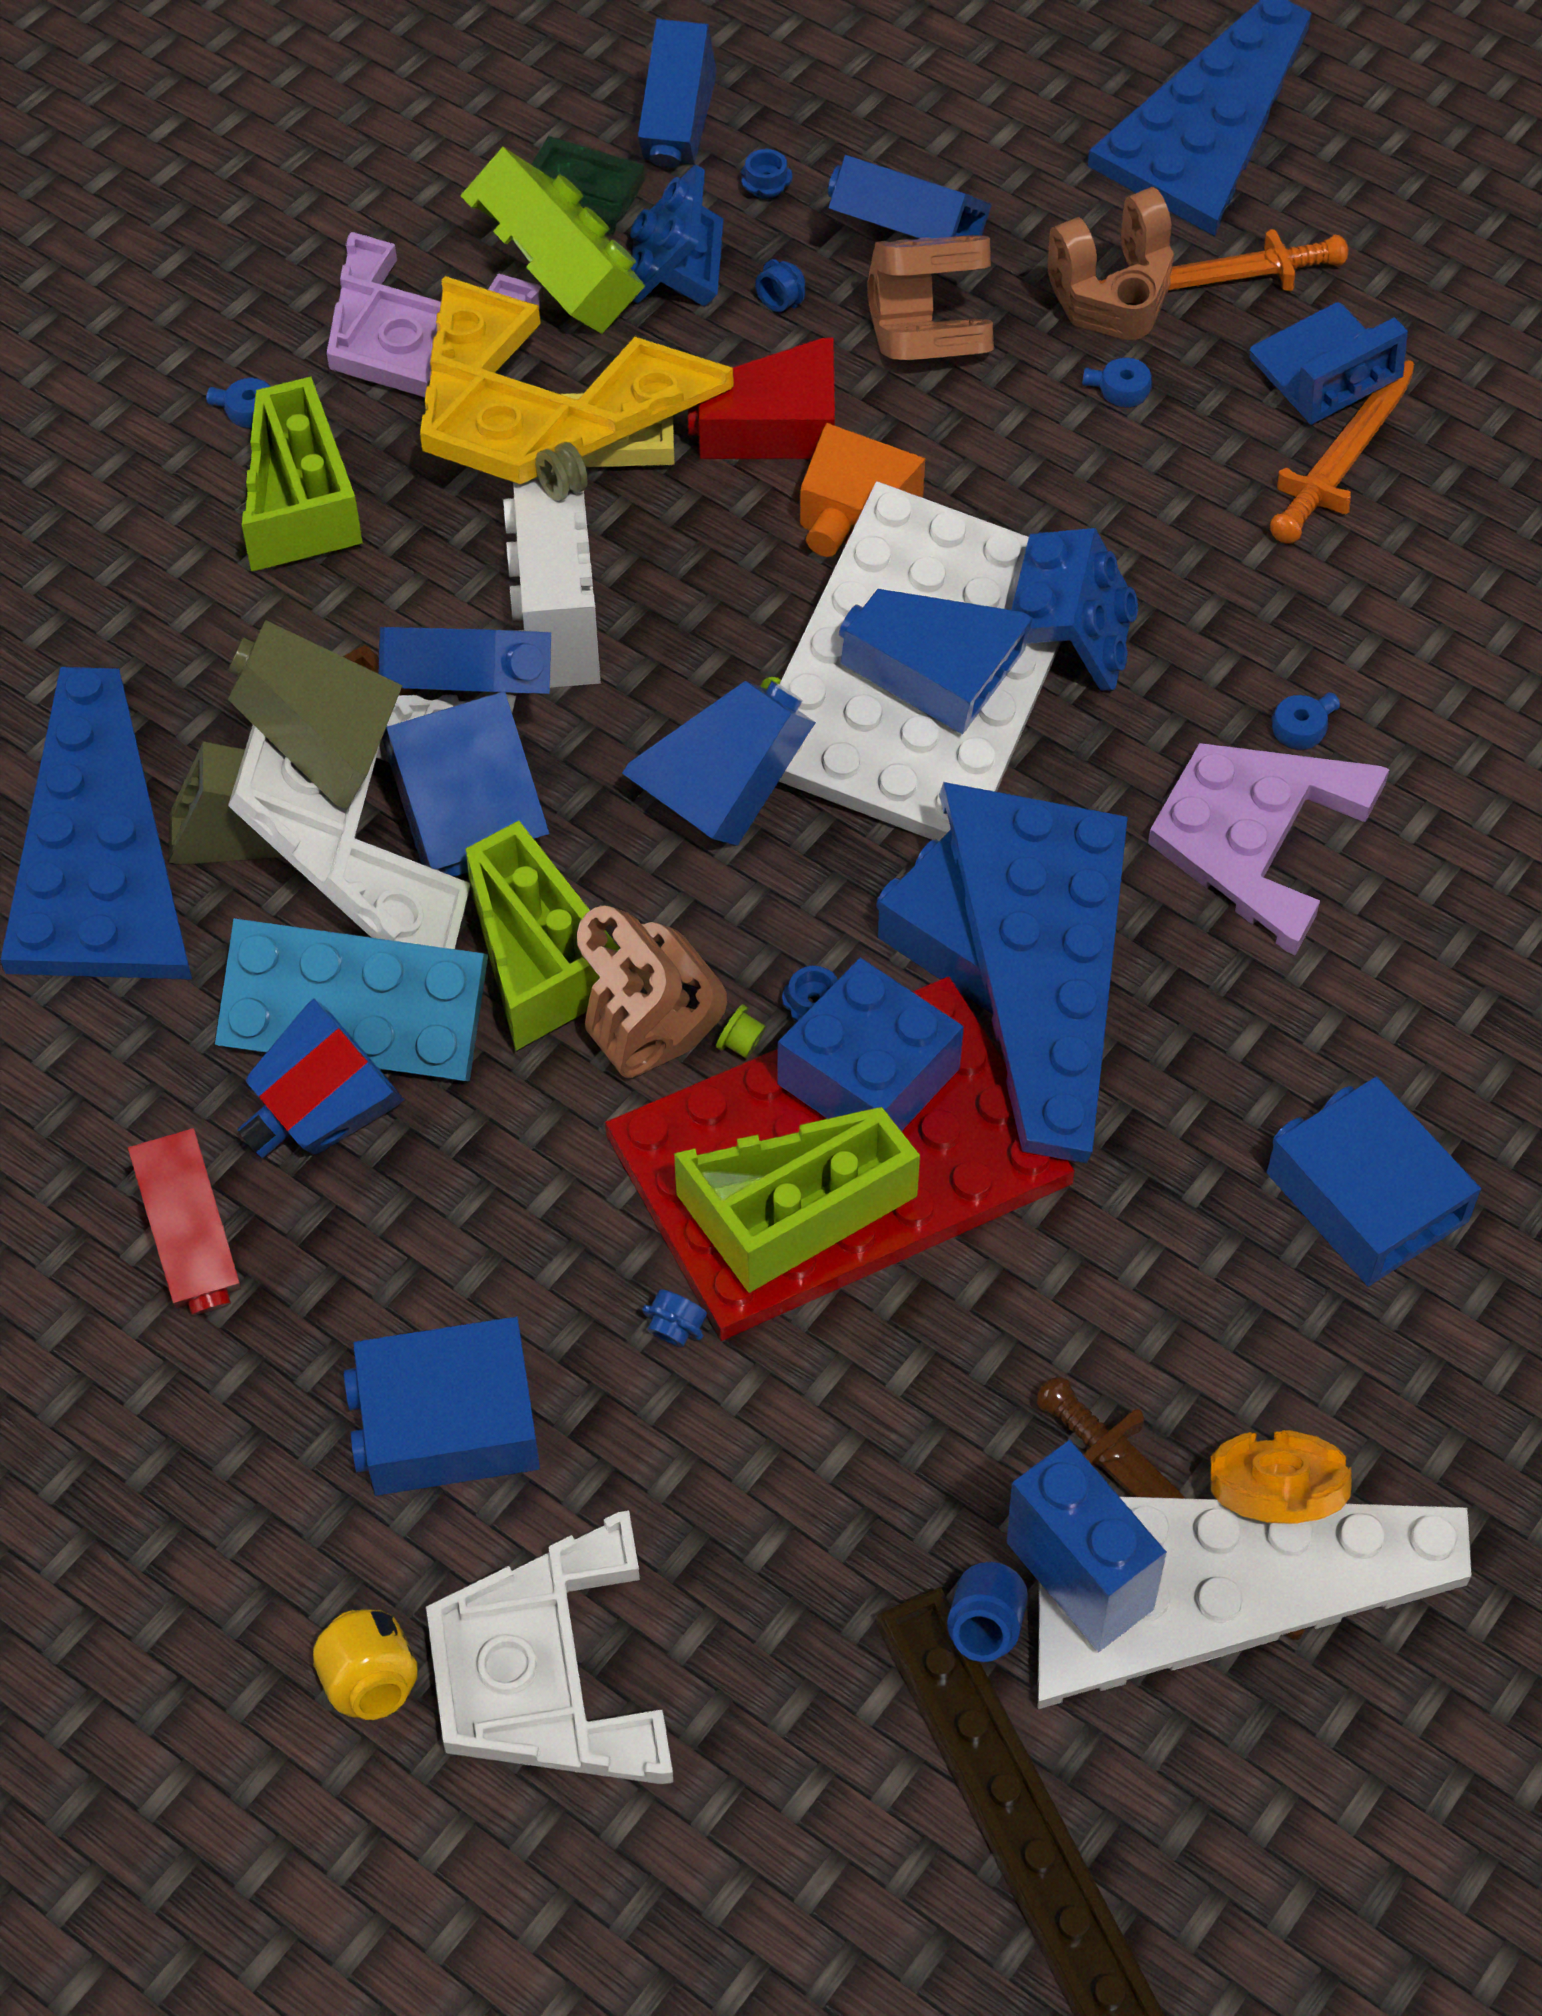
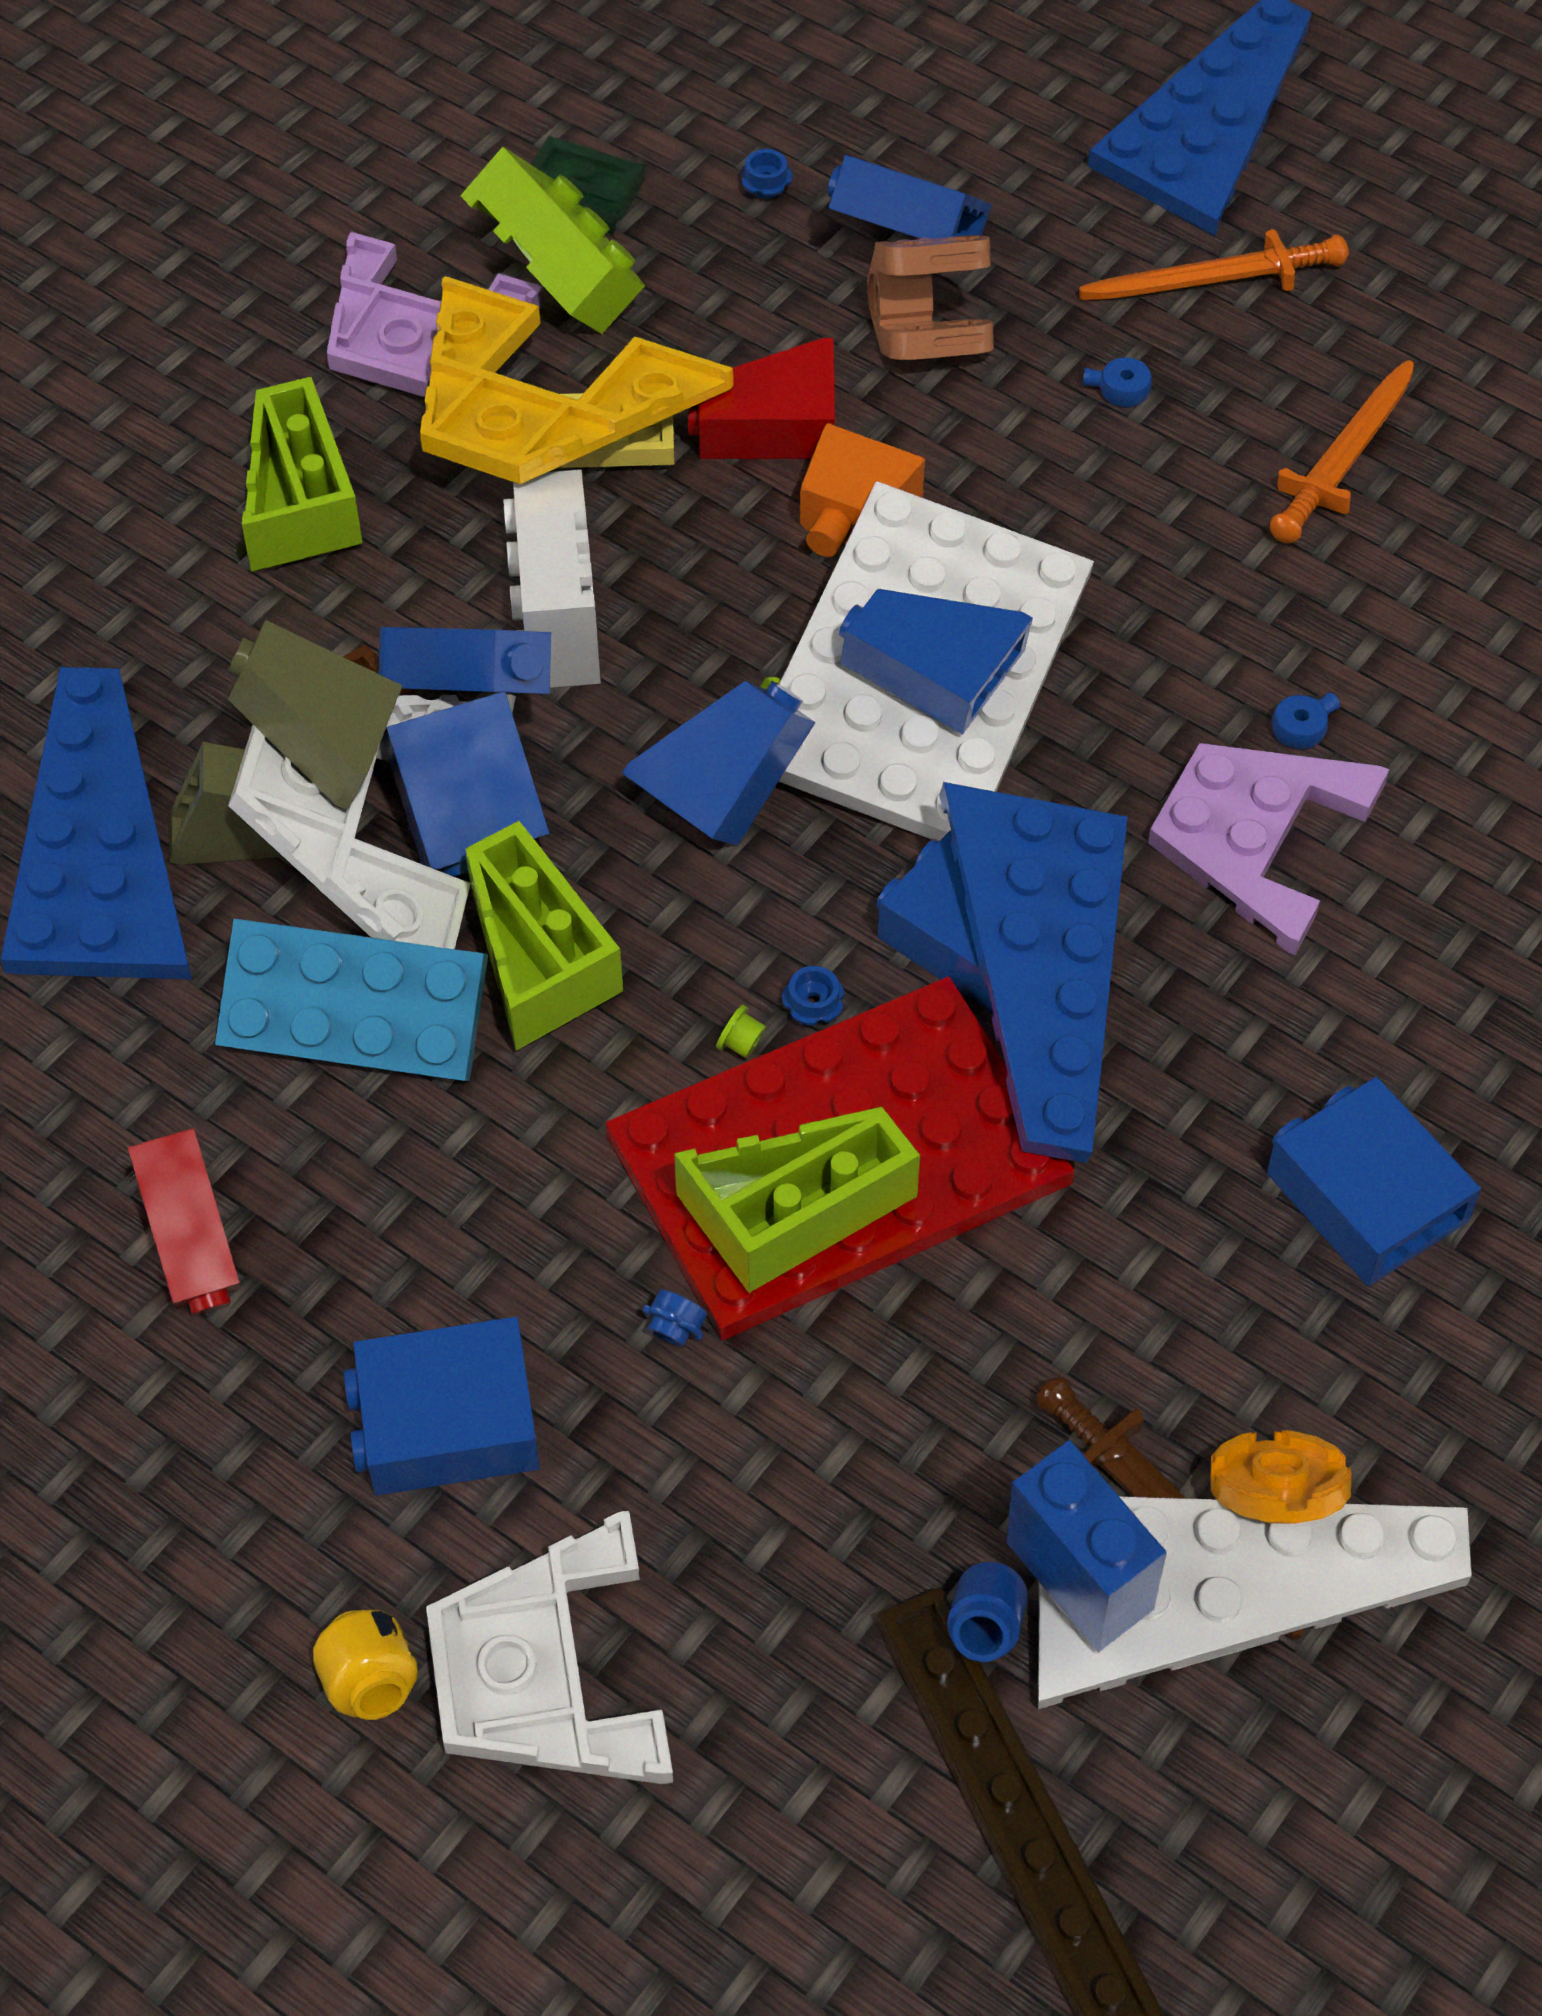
blue piece [206,378,270,428] -> none
torso [237,999,405,1158] -> none
olive bush [535,441,588,501] -> none
nougat piece [577,905,727,1078] -> none
blue bracket [630,164,724,307] -> none
blue slope [638,19,717,168] -> none
blue plate [755,259,805,312] -> none
blue brick [778,957,964,1131] -> none
blue bracket [1011,528,1138,691] -> none
nougat piece [1048,187,1174,340] -> none
blue bracket [1250,302,1408,425] -> none

